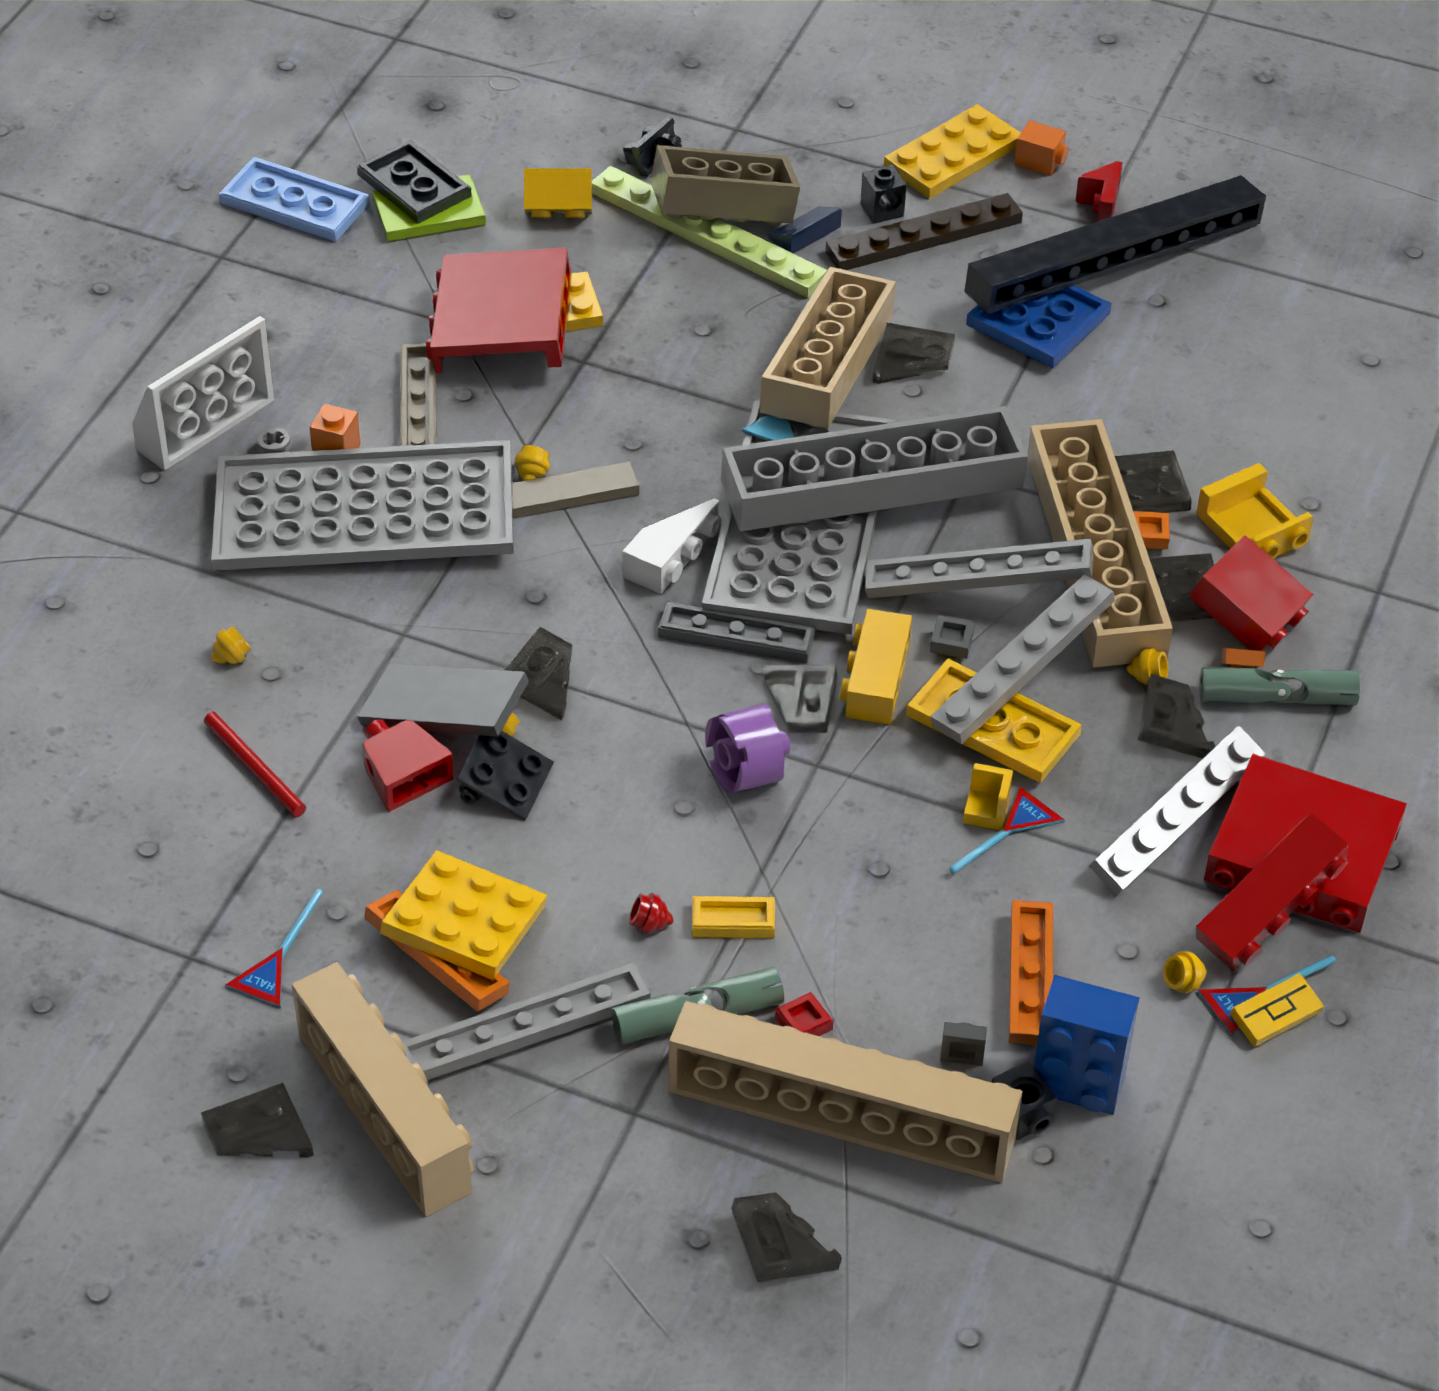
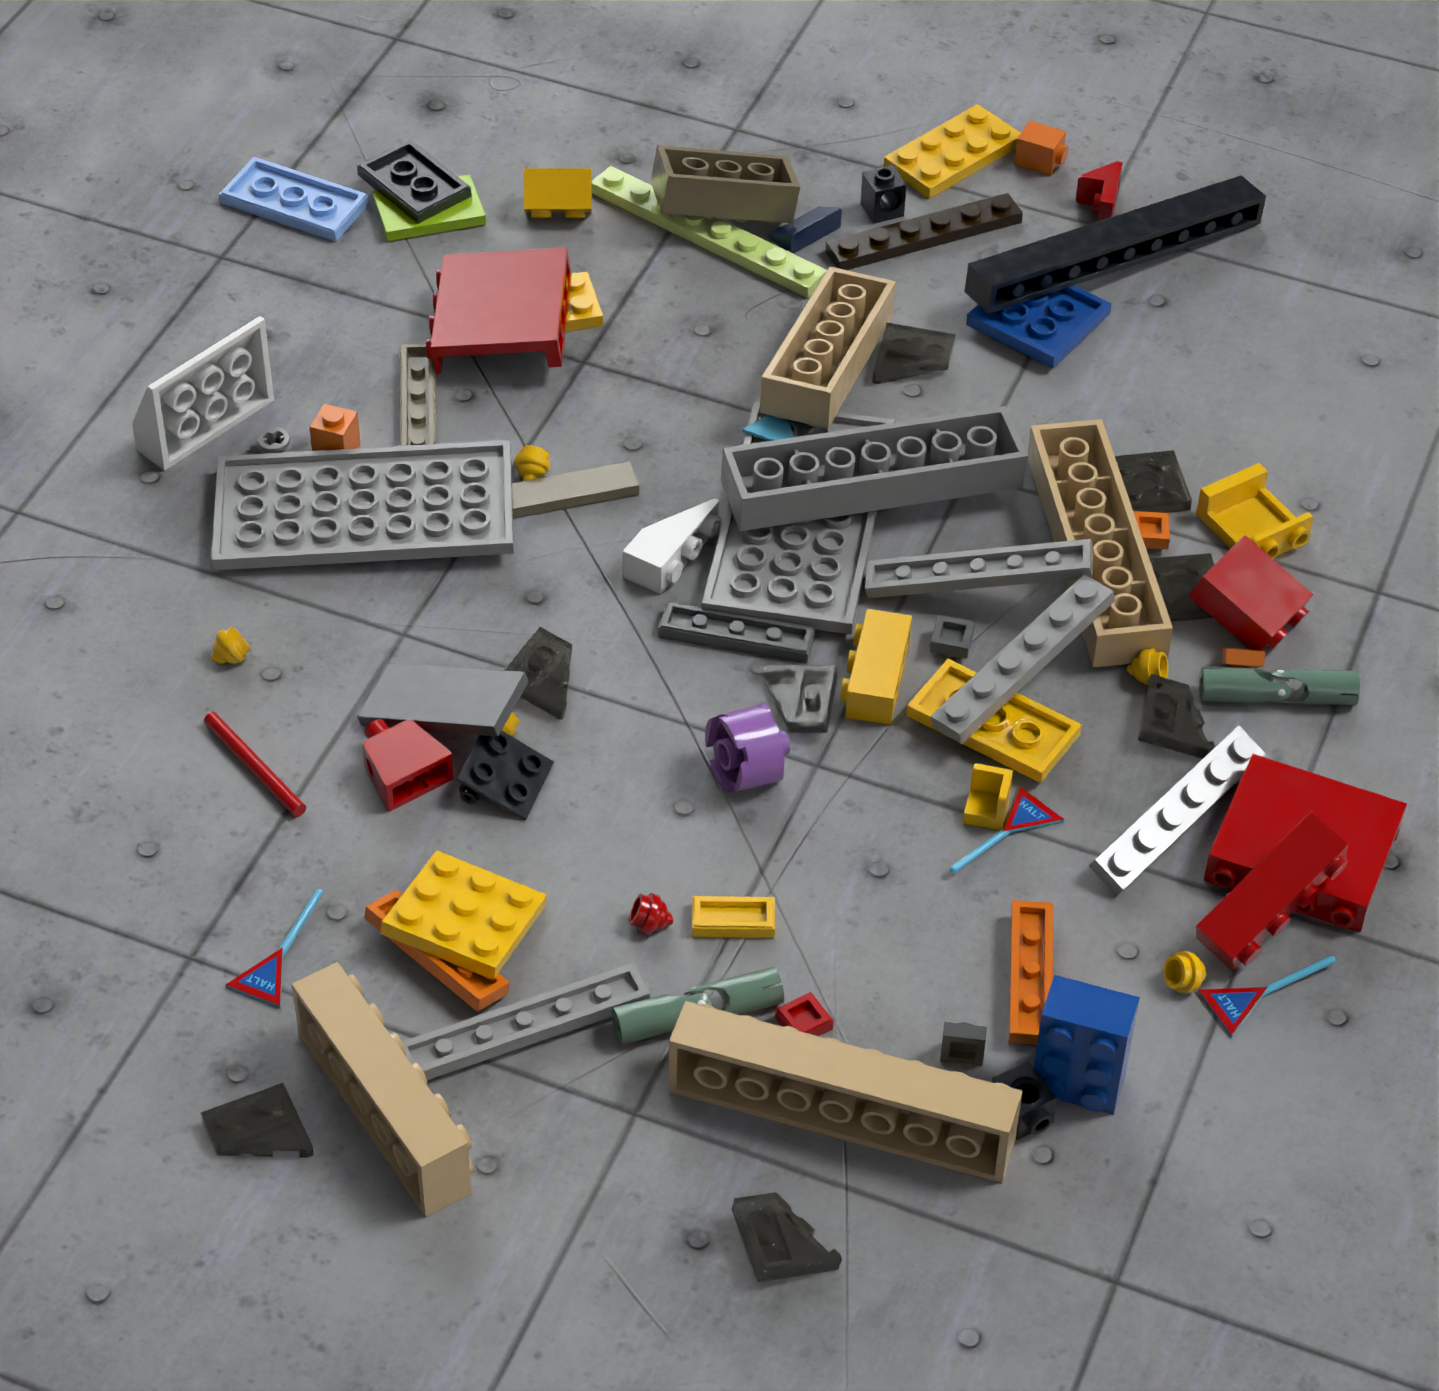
black hips [623,117,682,177] -> none
yellow tile [1230,973,1324,1047] -> none

